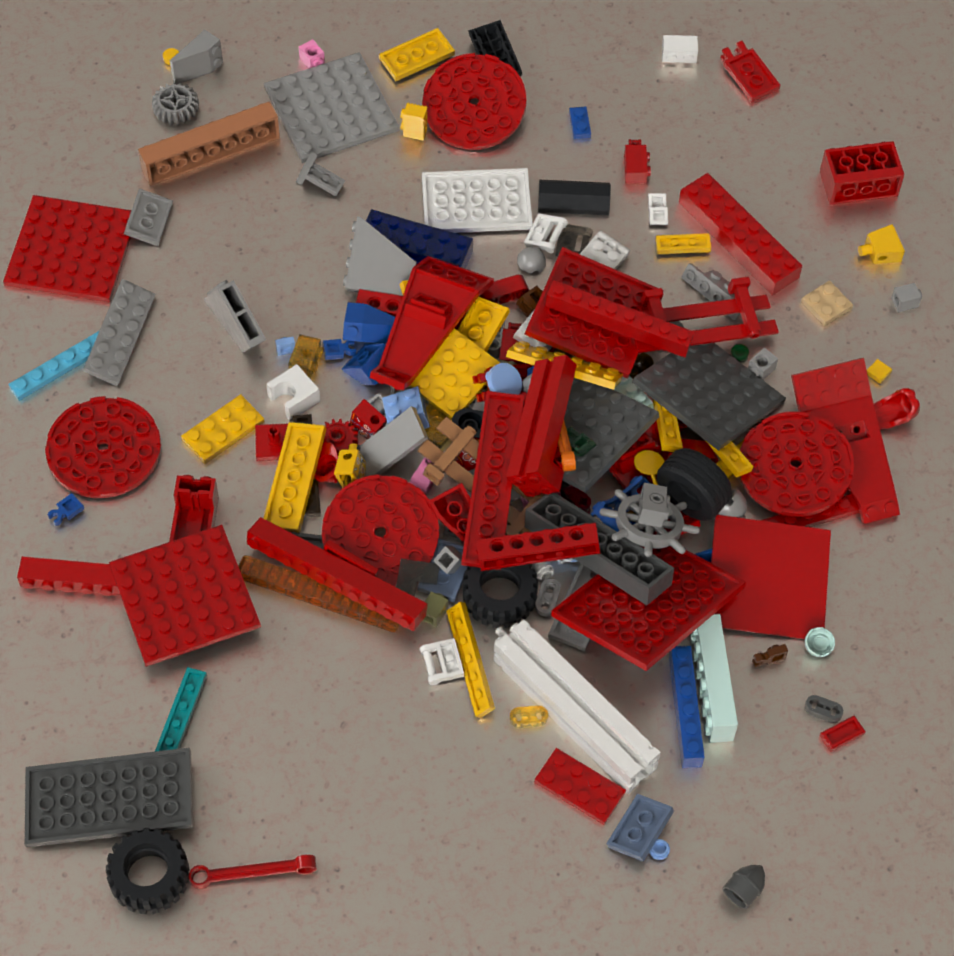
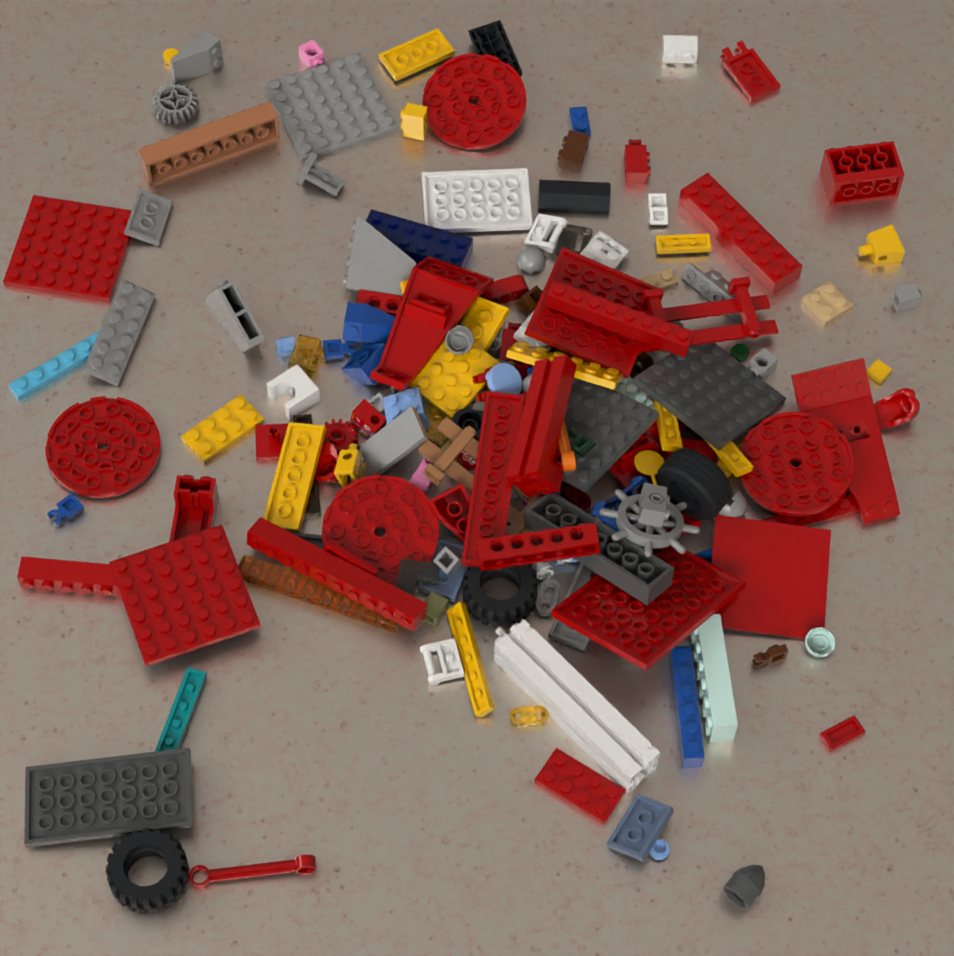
dark grey beam [805,695,844,723] -> none
none -> light grey hair [445,325,474,355]
none -> reddish brown brick [557,130,590,172]
none -> tan plate [638,267,679,290]

